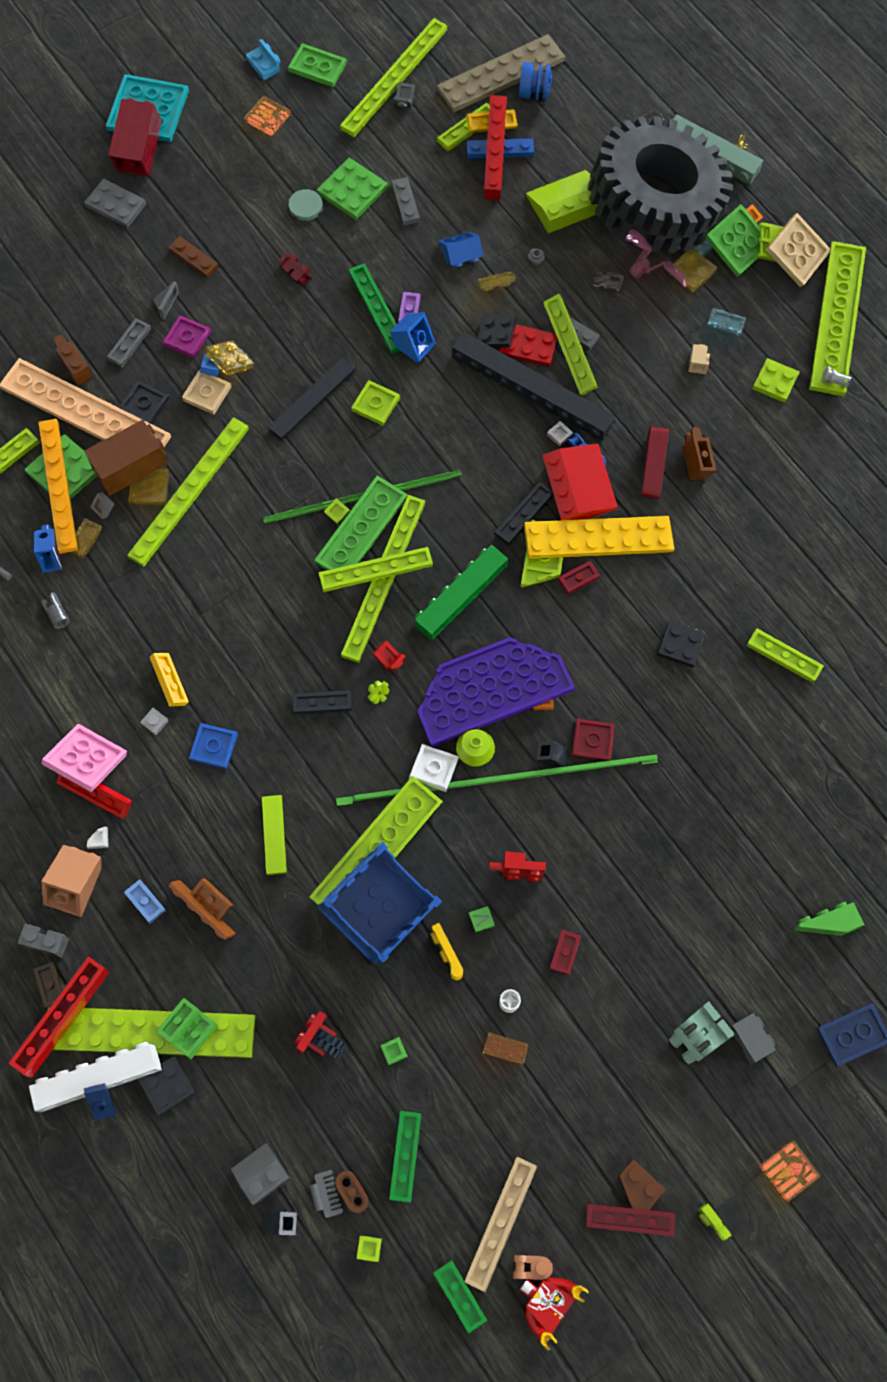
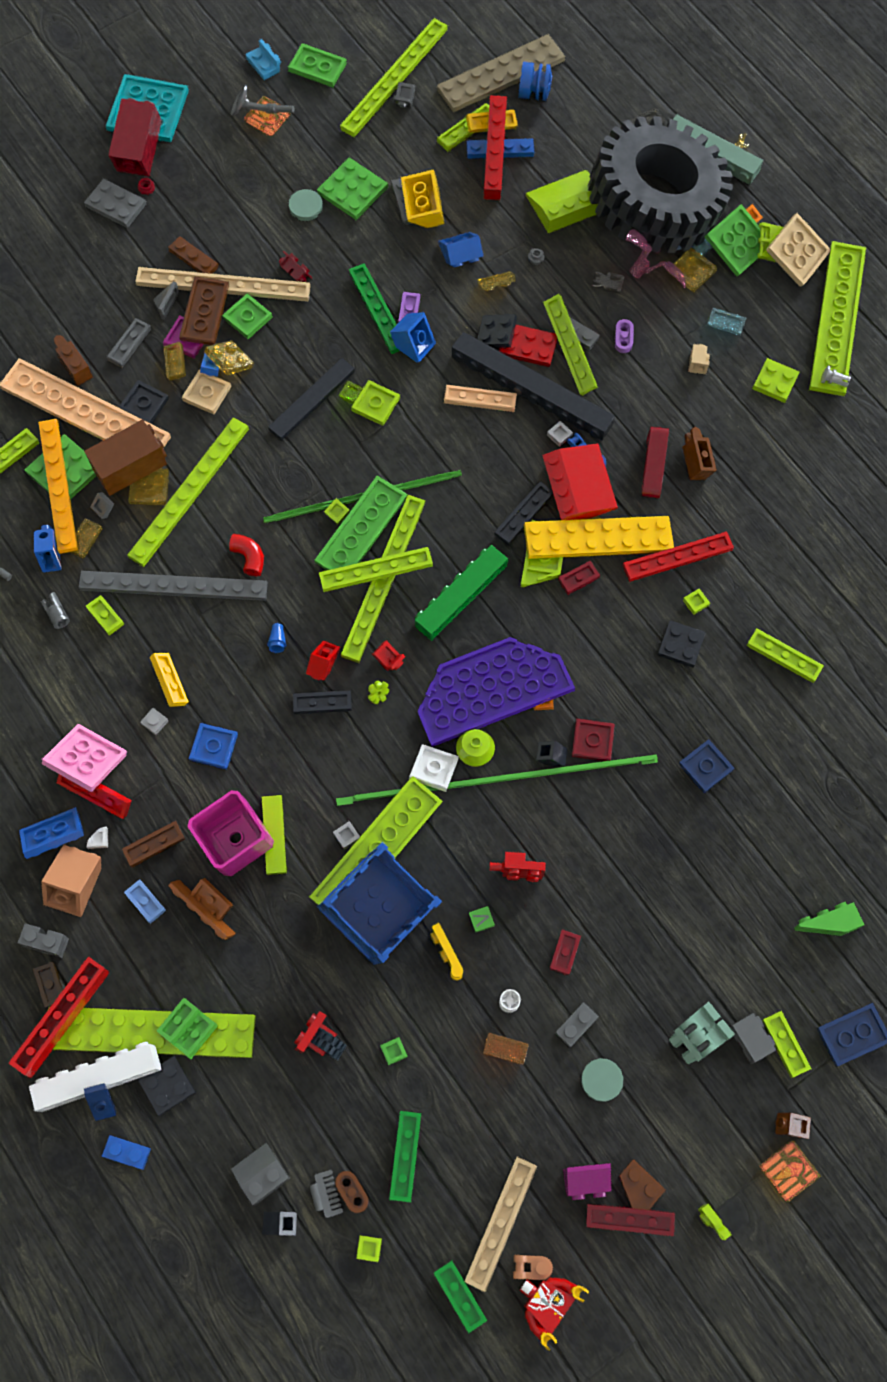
none -> blue plate [19,807,84,859]
none -> dark grey plate [79,571,268,601]
none -> lime plate [86,595,124,635]
none -> blue plate [102,1135,151,1170]
none -> reddish brown plate [122,821,185,868]
none -> tan plate [136,267,310,301]
none -> dark red plate [138,178,155,195]
none -> clear yellow plate [164,342,186,381]
none -> reddish brown tile [179,276,229,346]
none -> dark pink plate [187,790,274,876]
none -> bright green plate [222,294,273,339]
none -> red cylinder [229,534,264,577]
none -> dark grey dish [231,84,294,116]
none -> blue cone [267,623,286,653]
none -> red slope [306,641,341,681]
none -> light grey plate [333,821,360,850]
none -> clear neon green plate [339,381,363,404]
none -> yellow slope [401,170,444,228]
none -> light nougat tile [444,385,517,412]
none -> dark grey plate [555,1002,599,1048]
none -> magenta slope [563,1163,611,1200]
none -> sand green tile [581,1058,623,1102]
none -> medium lavender plate [615,319,634,353]
none -> red plate [623,532,734,582]
none -> dark blue plate [679,739,735,793]
none -> lime plate [683,589,710,615]
none -> lime plate [762,1011,811,1078]
none -> reddish brown bracket [776,1113,811,1139]

